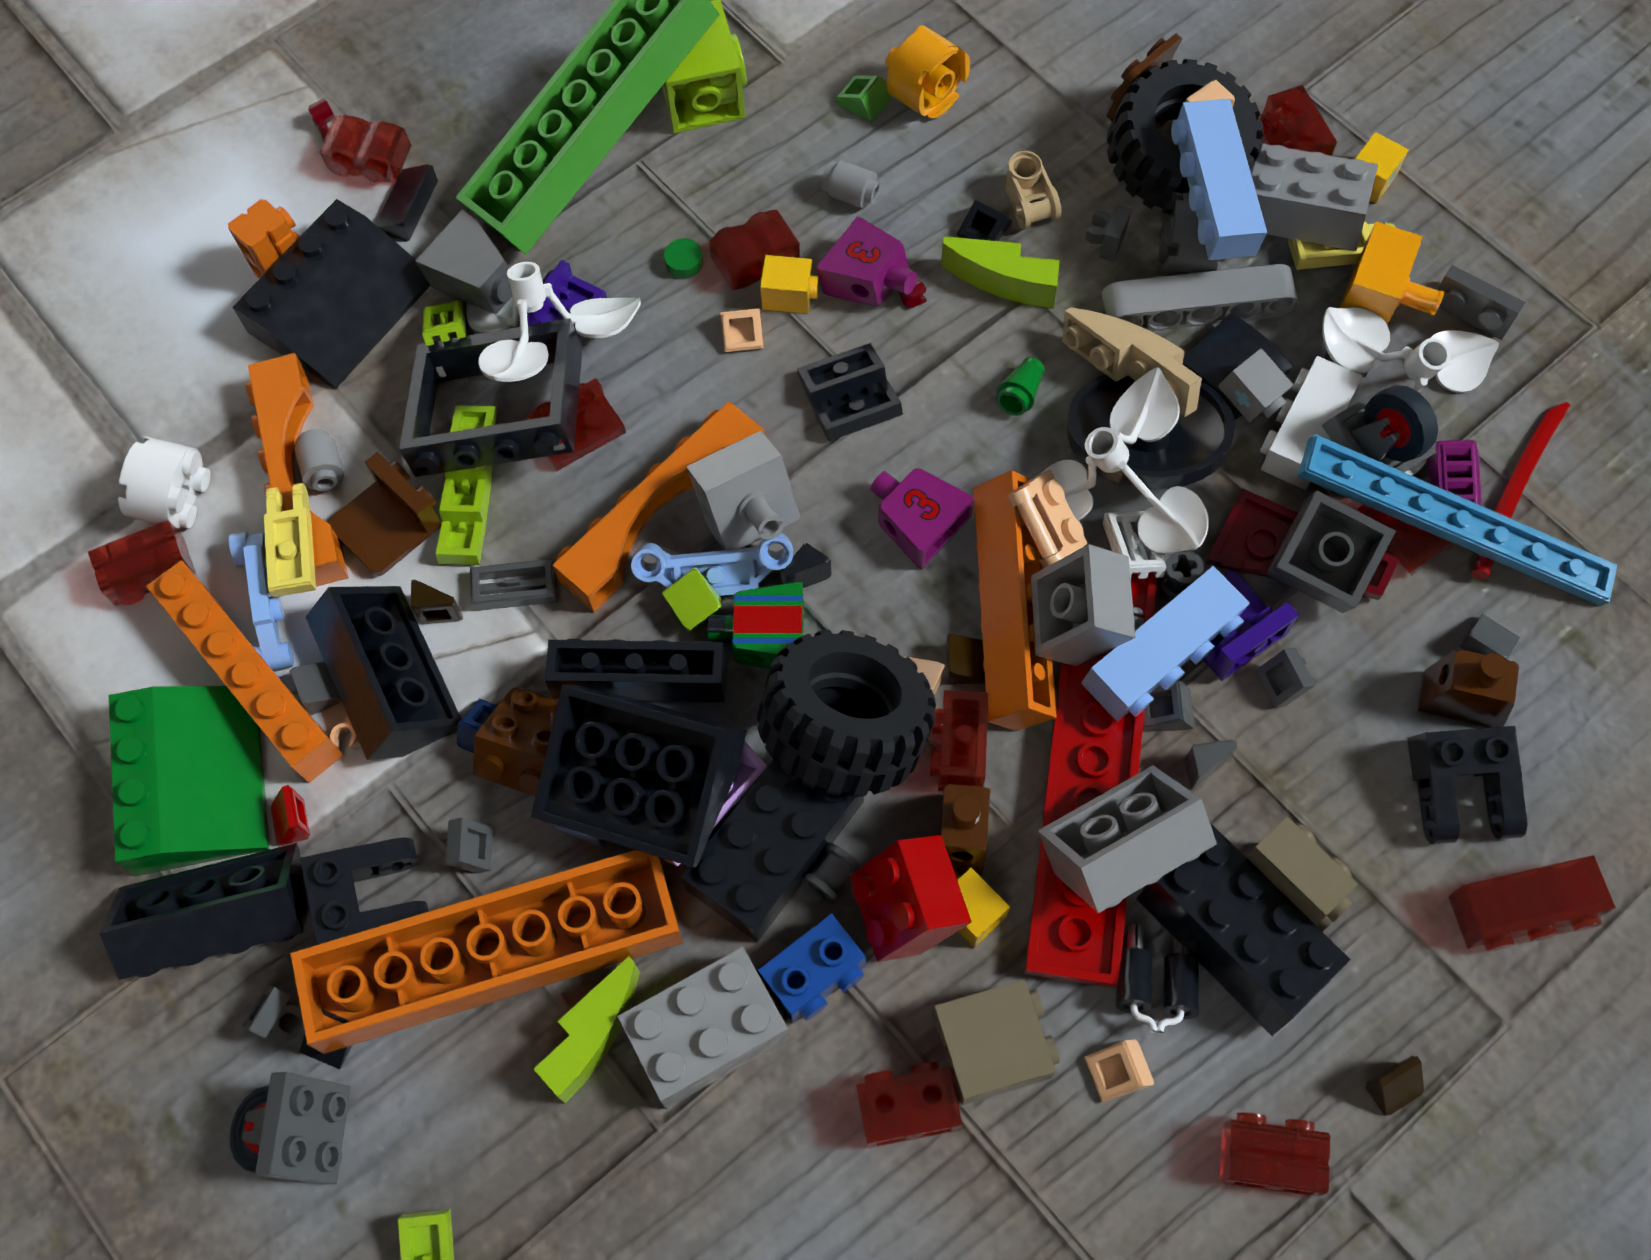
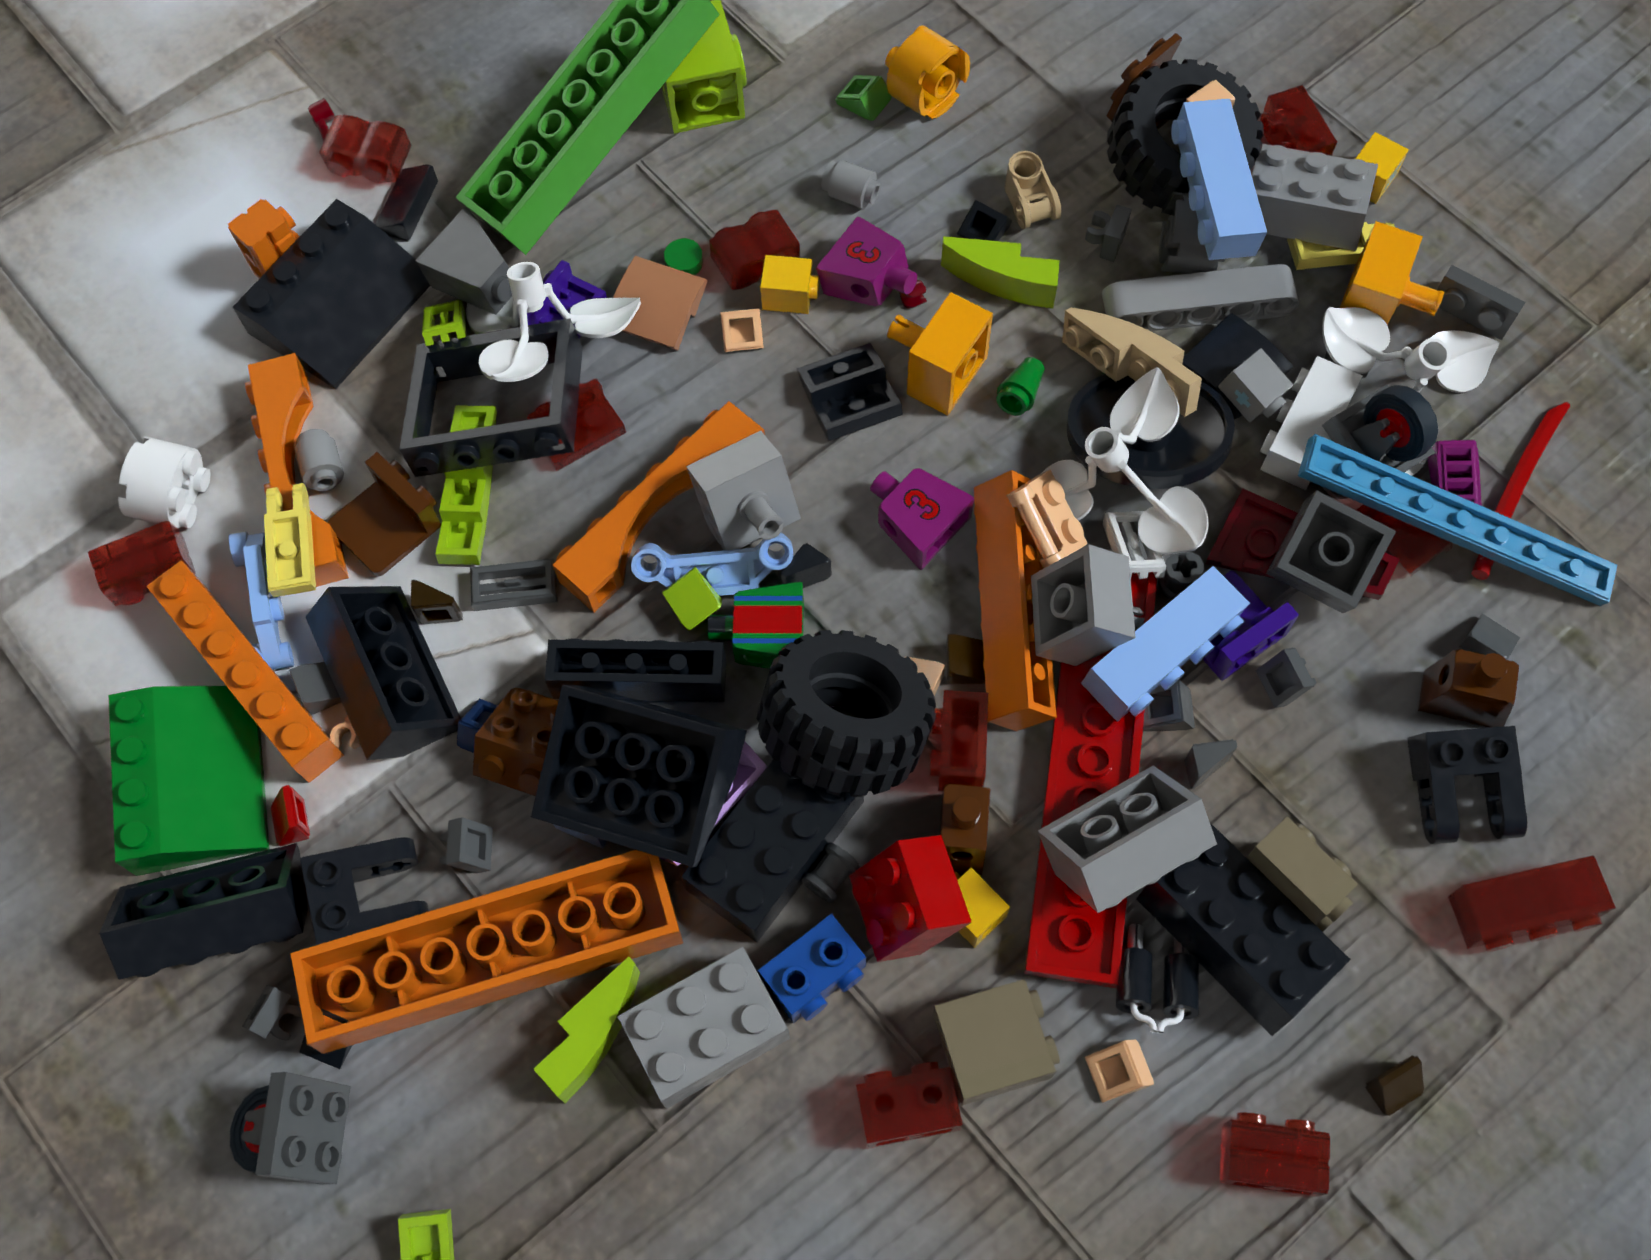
none -> nougat slope [613,256,708,351]
none -> light orange brick [887,292,993,416]

